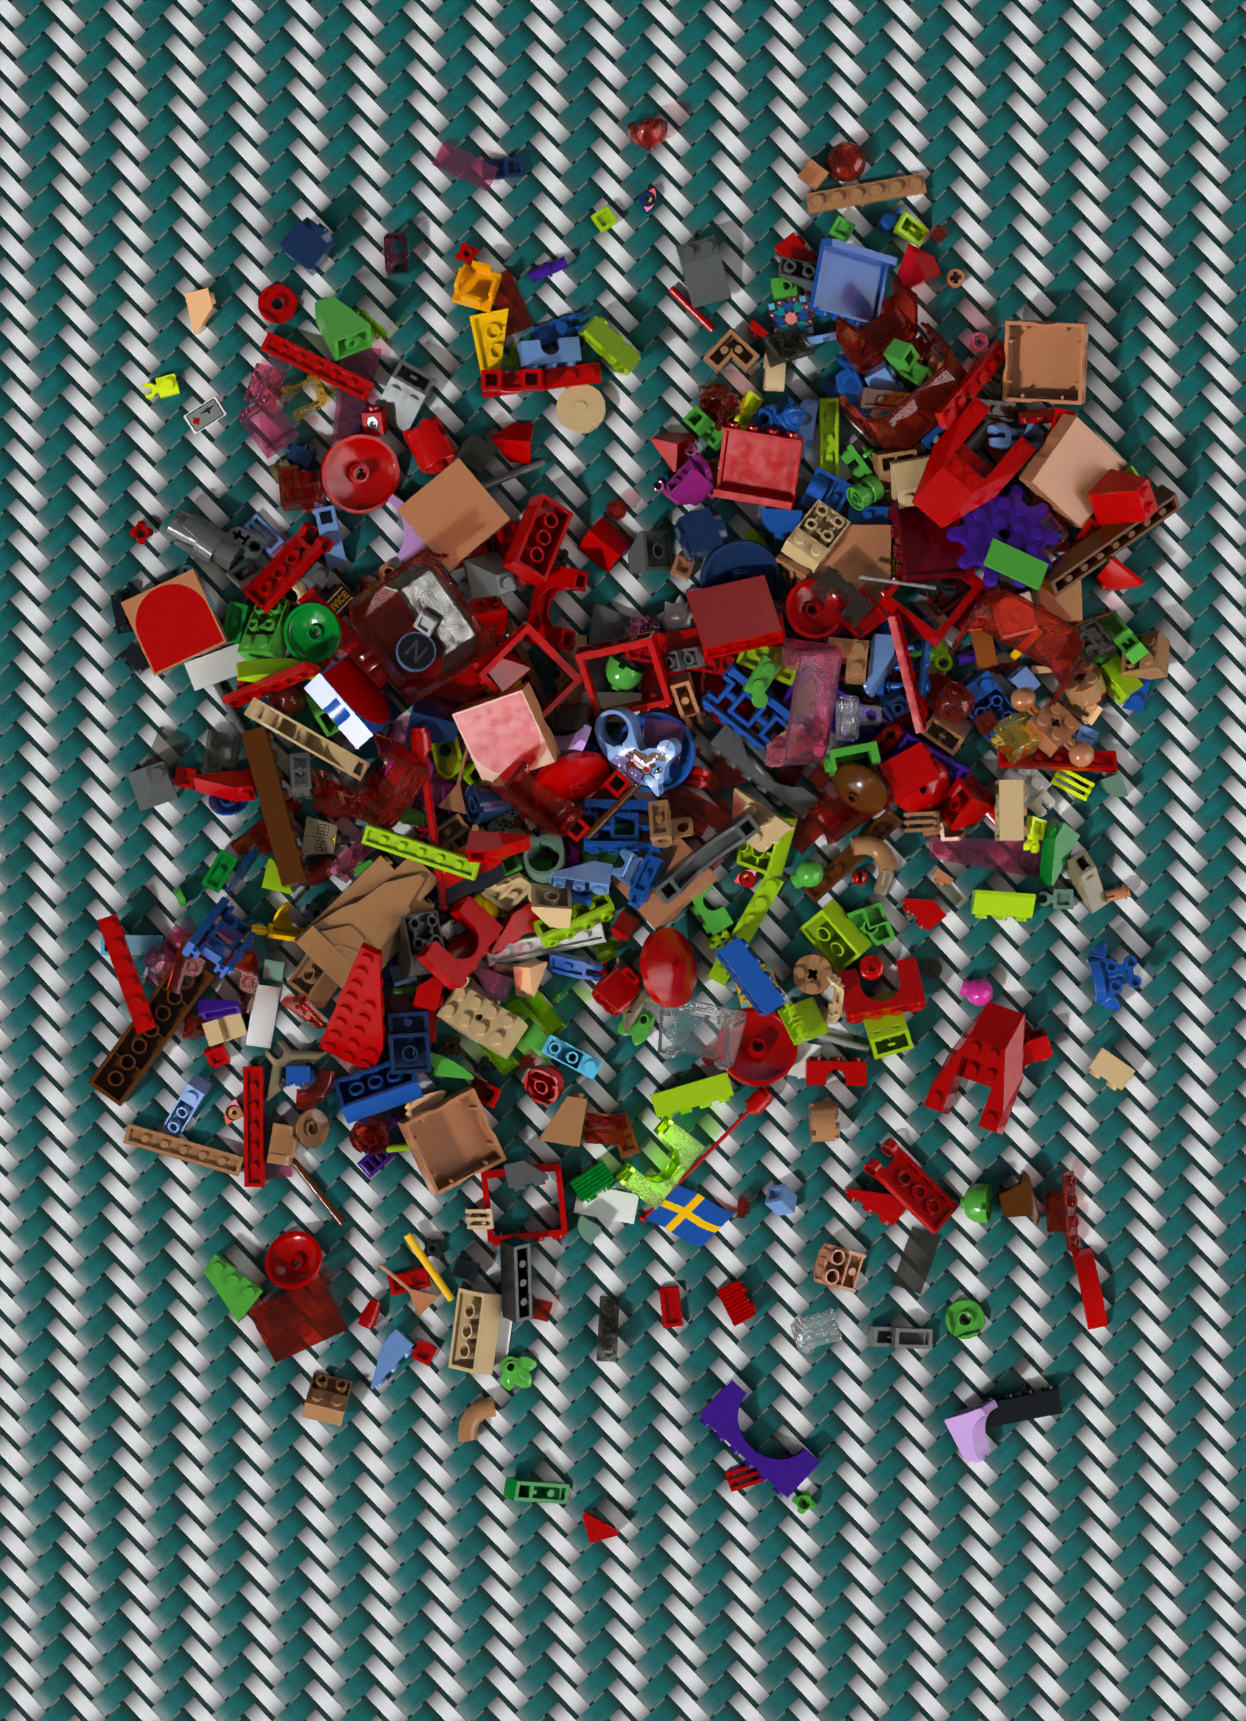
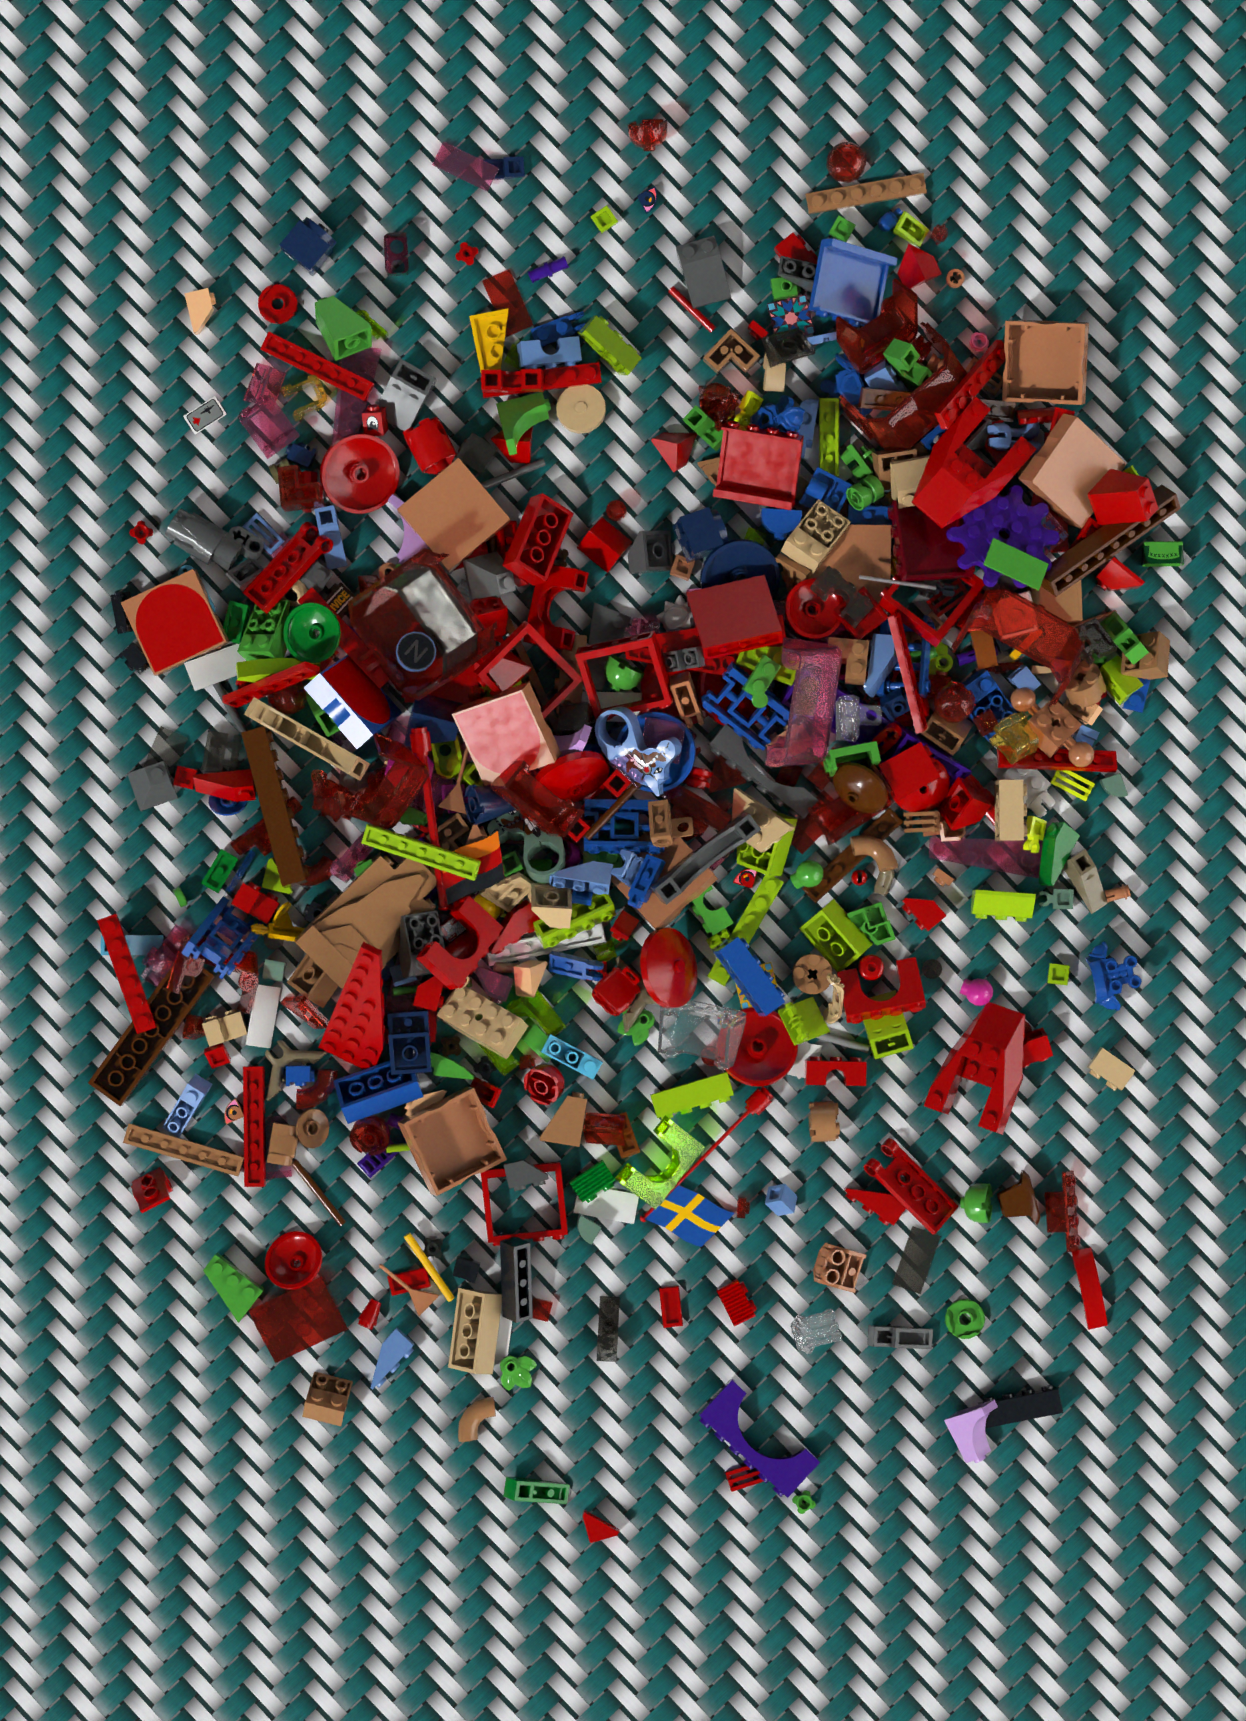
neon yellow plate [143,373,180,399] -> none
dark purple slope [198,999,243,1020] -> none
dark grey hinge [289,752,313,800] -> none
dark tan torso [302,816,349,855] -> none
red tile [411,1338,438,1366] -> none
light grey tile [413,609,440,637] -> none
light orange panel [452,260,502,313] -> none
tan tile [465,1208,494,1229] -> none
red slope [467,830,531,863] -> none
magenta torso [653,442,715,506] -> none
nougat panel [798,158,829,192] -> none
none -> red piece [131,1167,174,1213]
none -> red brick [231,881,281,924]
none -> bright green arch [496,392,551,456]
none -> lime plate [1047,963,1070,986]
none -> bright green piece [1142,541,1184,567]

